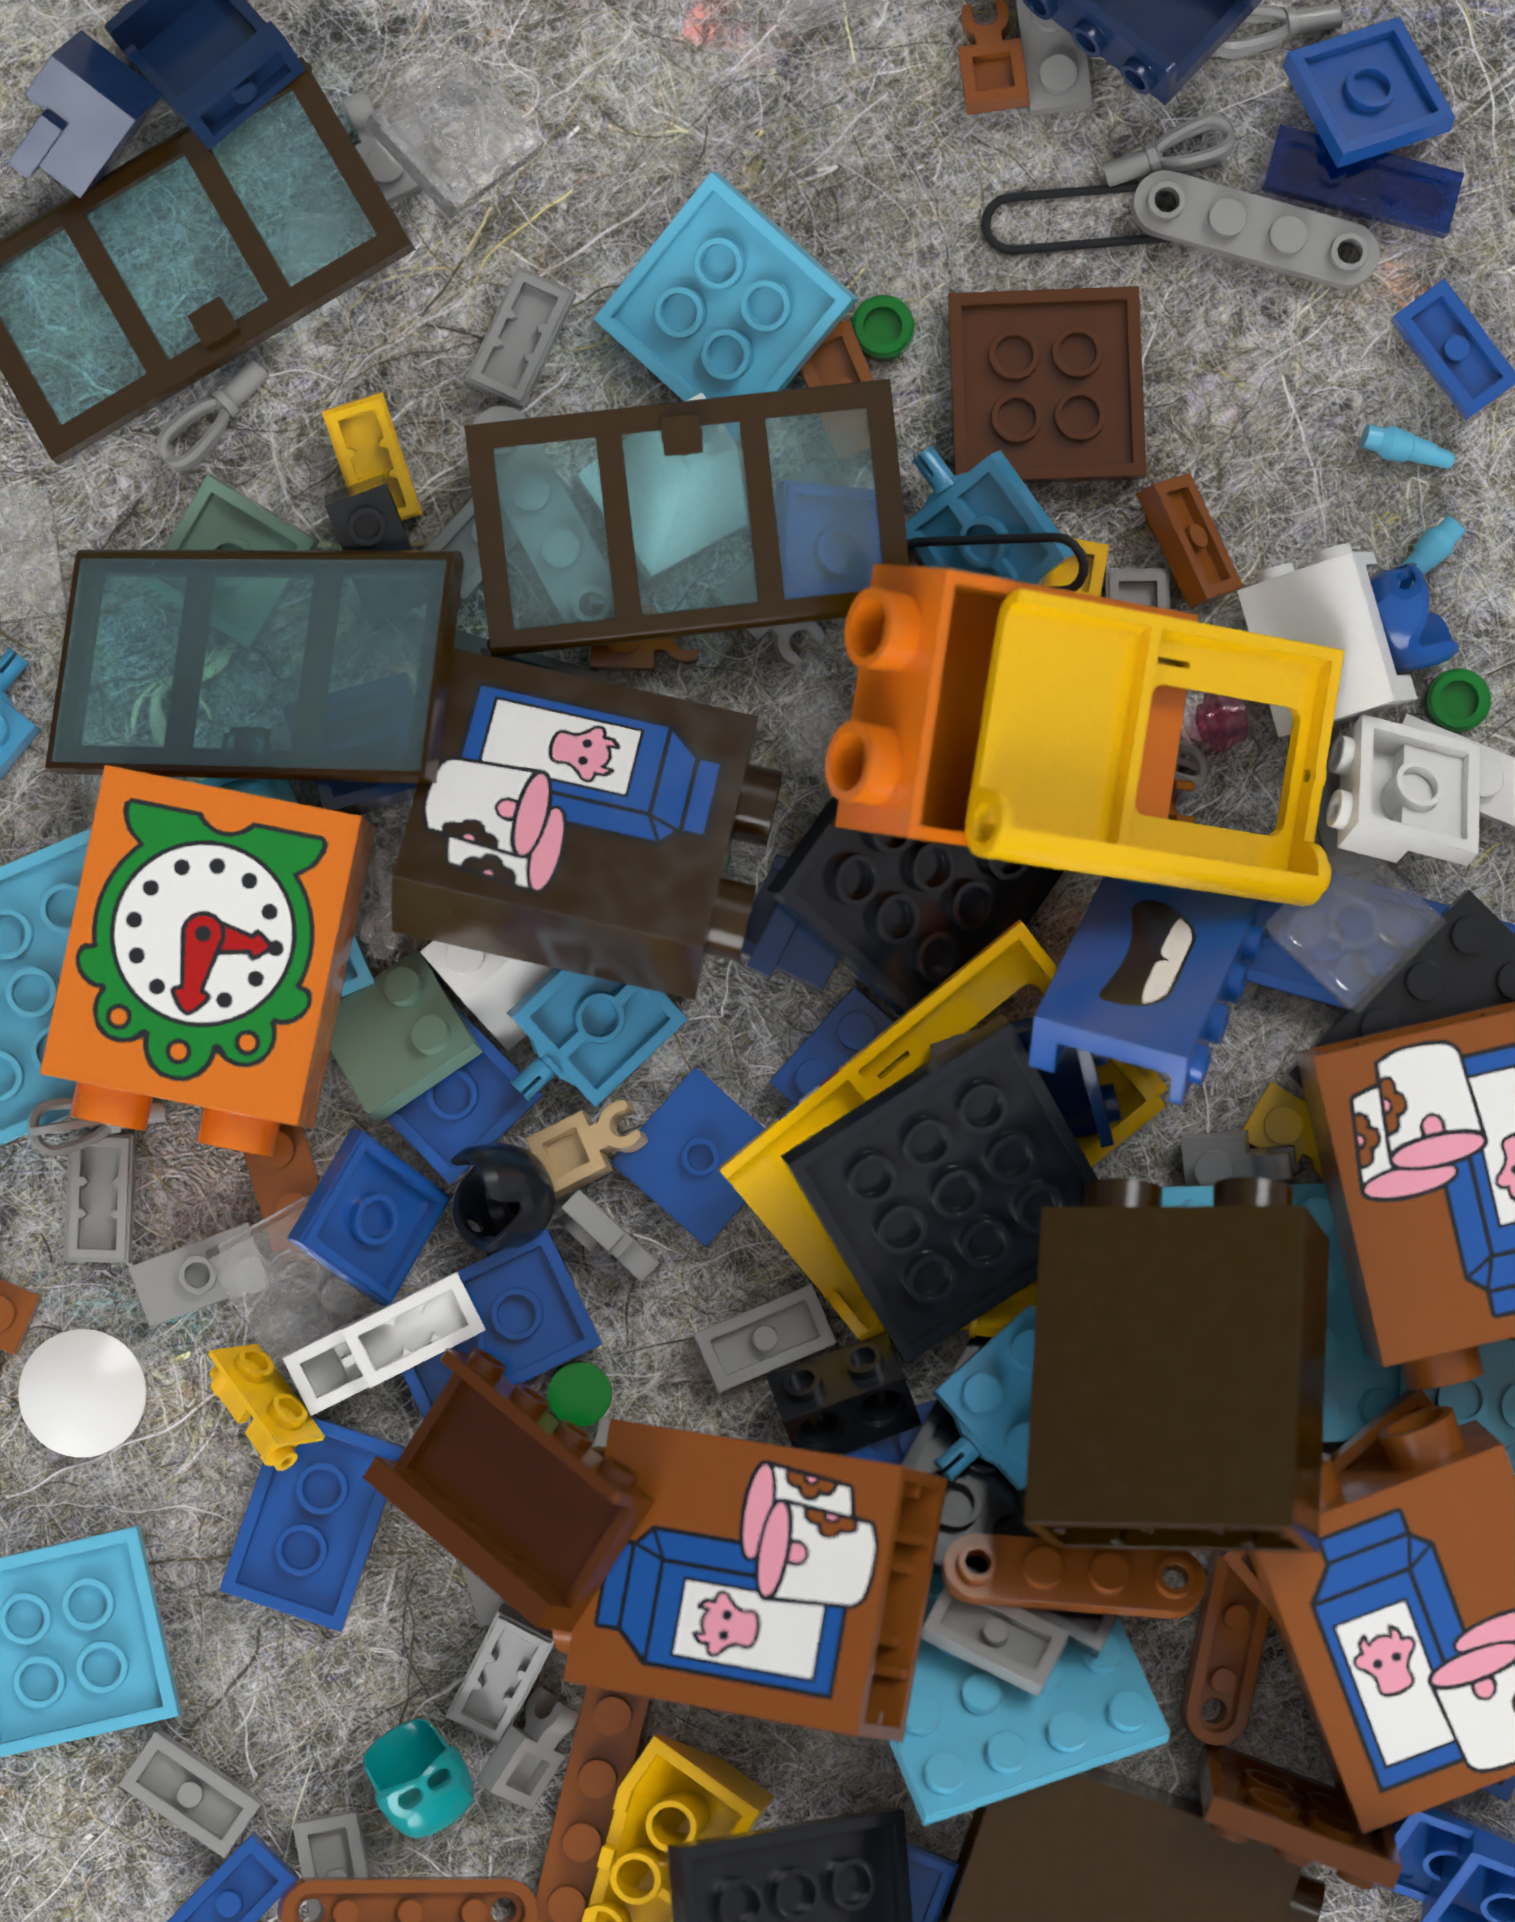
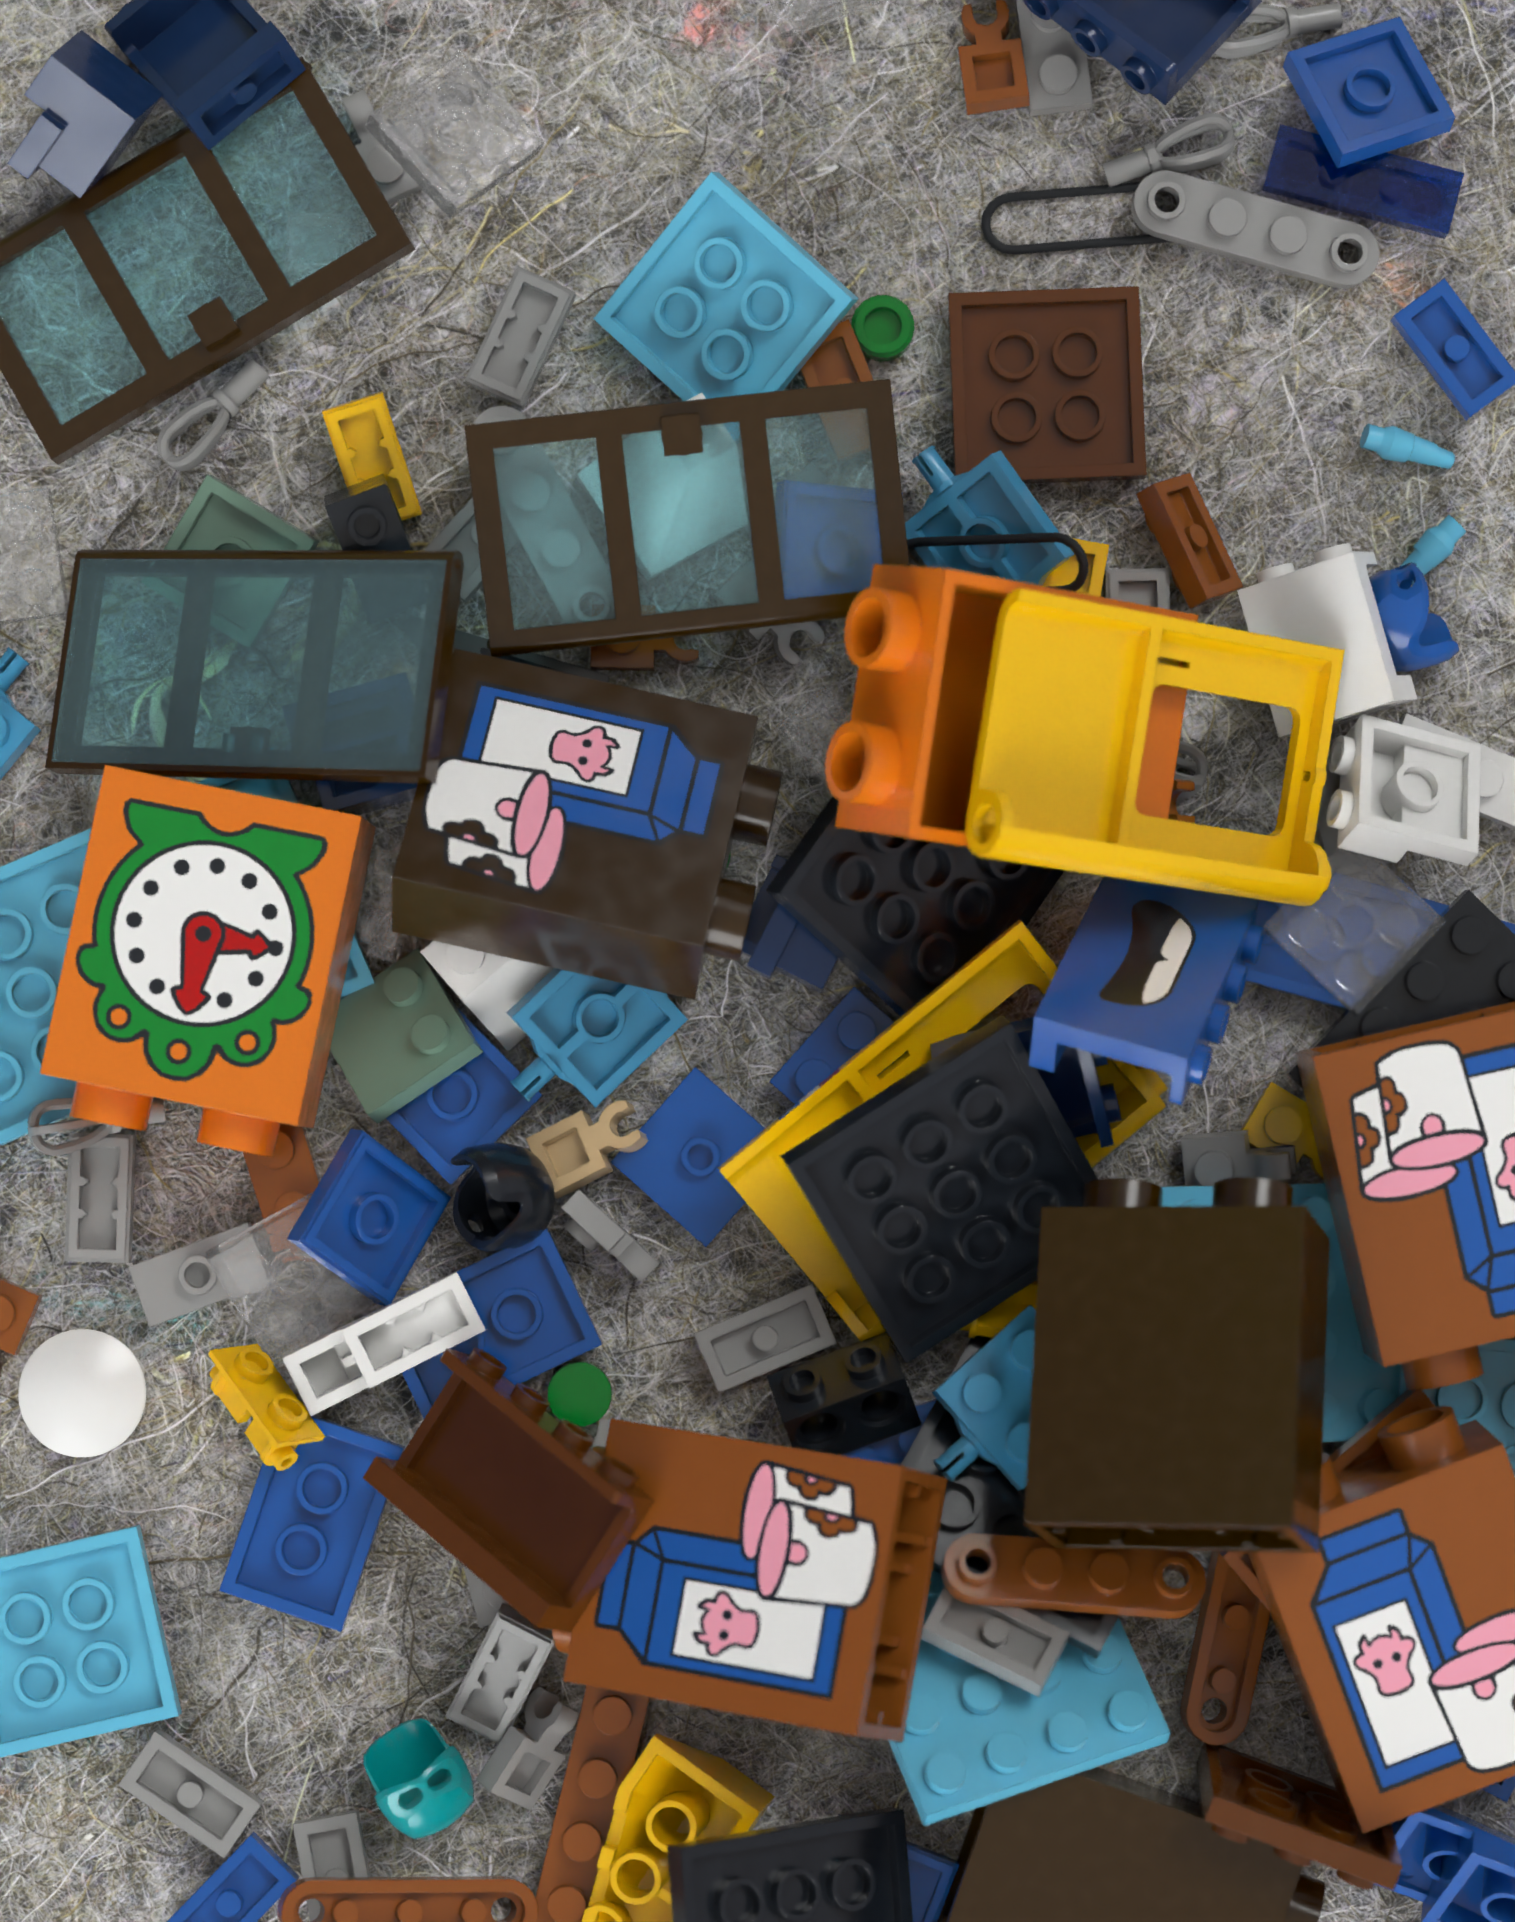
clear pink plate [1195,693,1248,752] -> none
green tile [1424,668,1491,734] -> none

